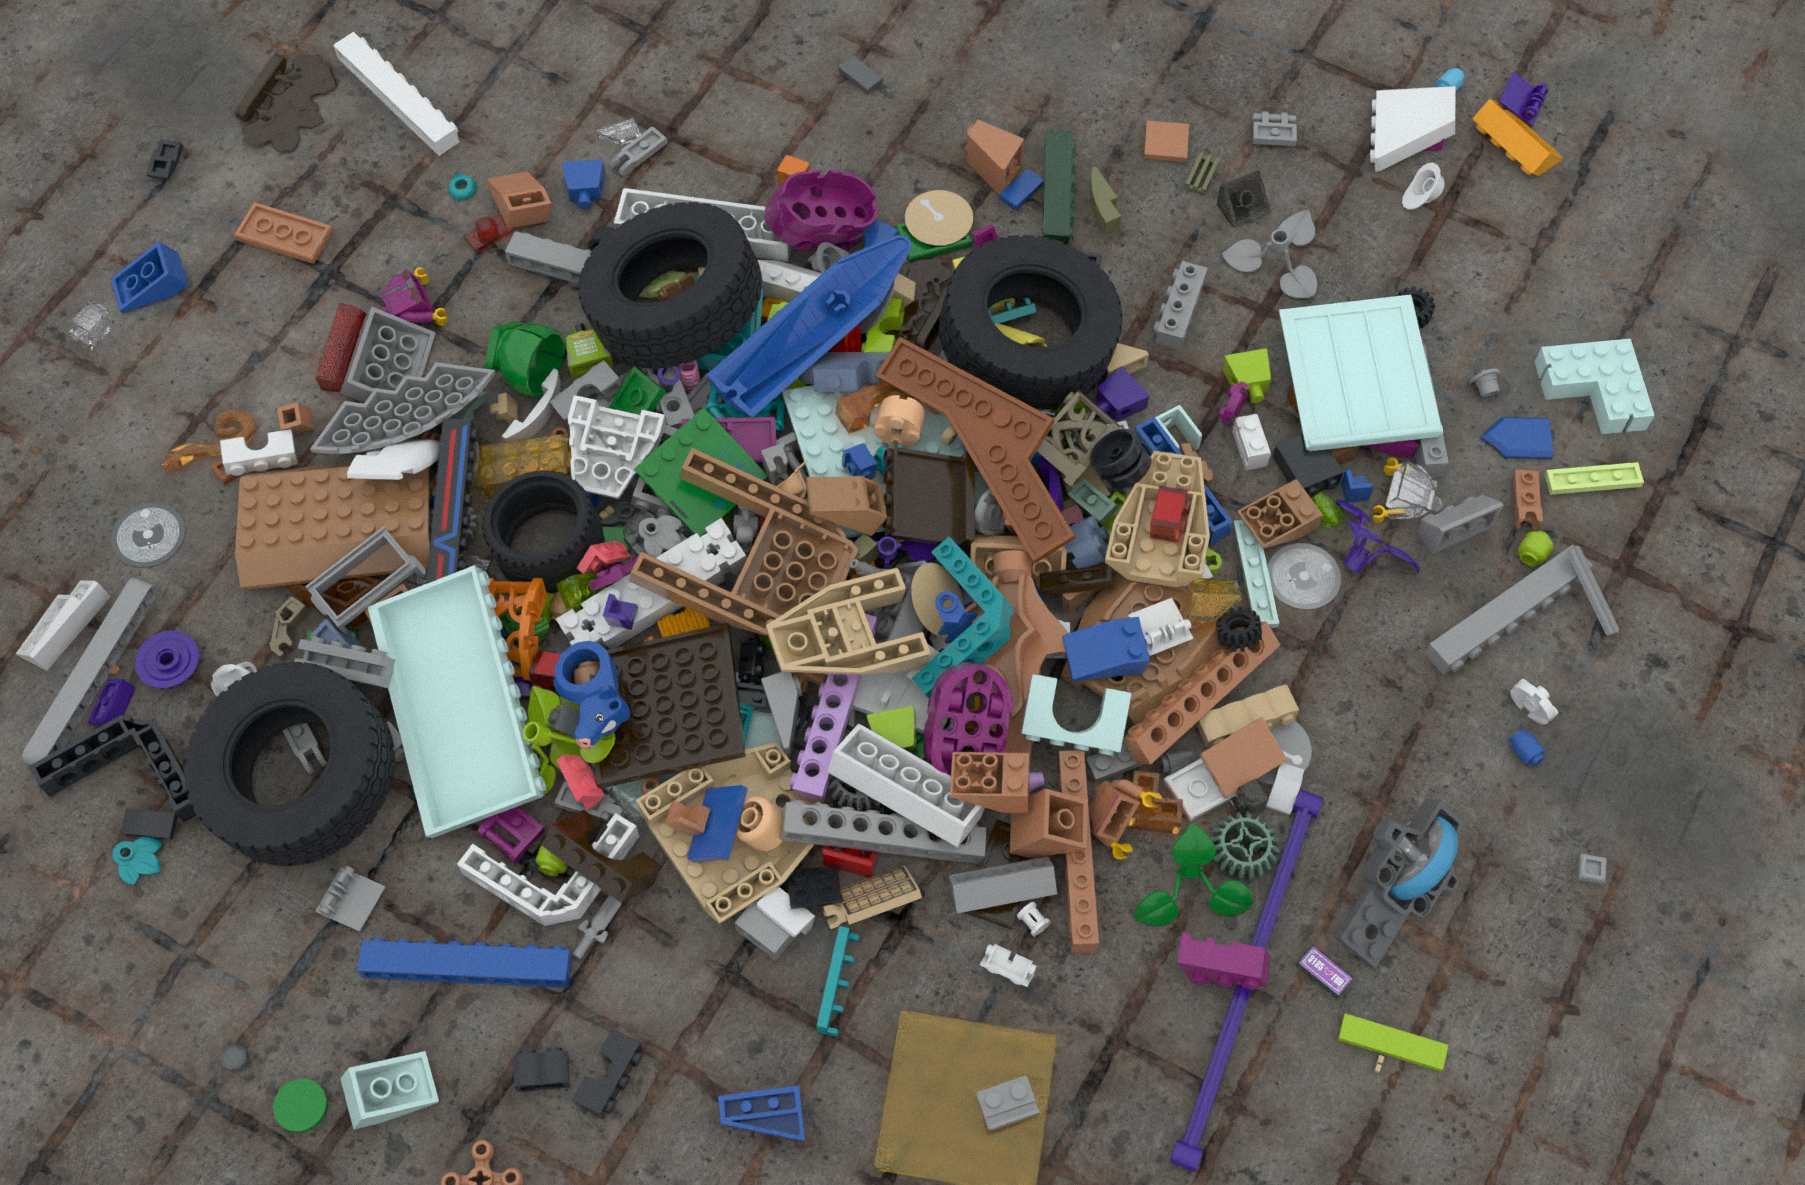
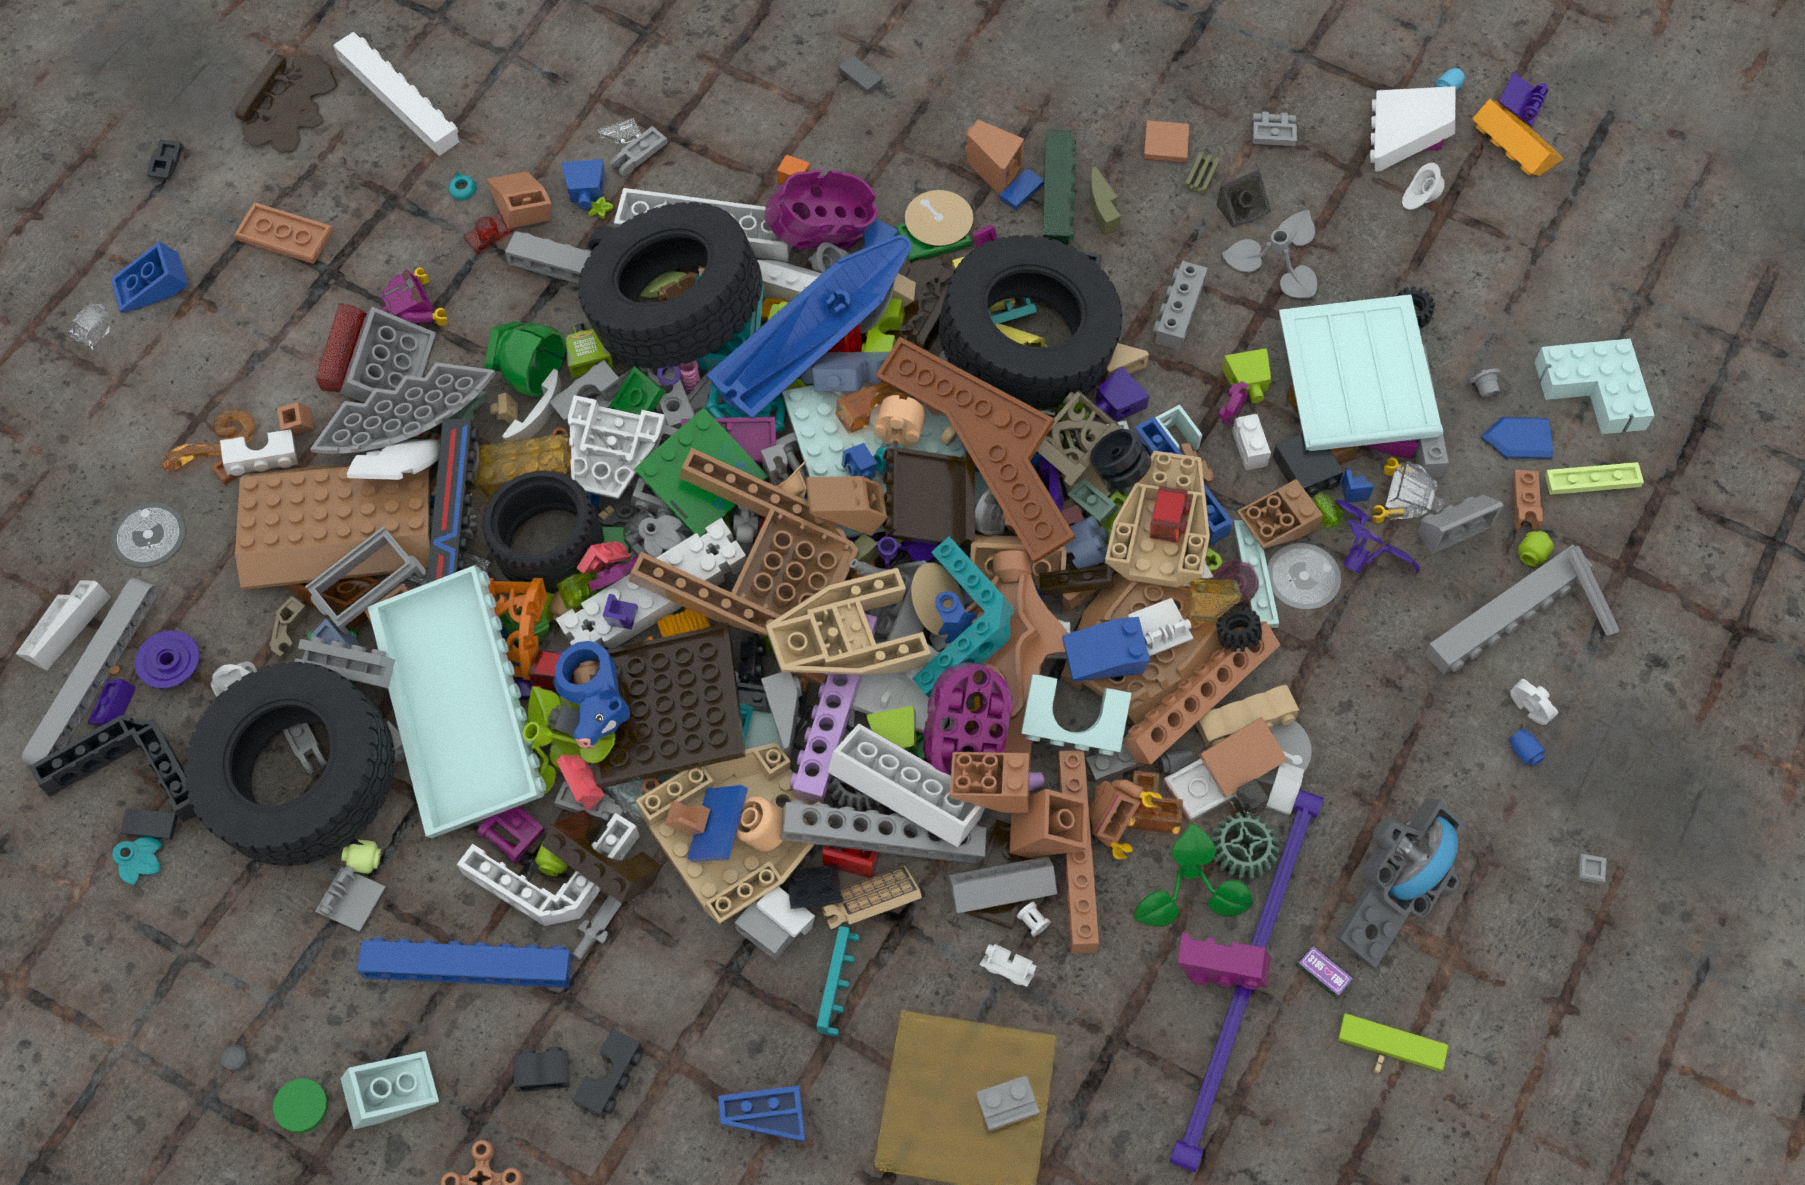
none -> yellowish green head [342,839,381,874]
none -> lime plant [589,197,614,219]
none -> clear pink tile [1211,560,1259,607]

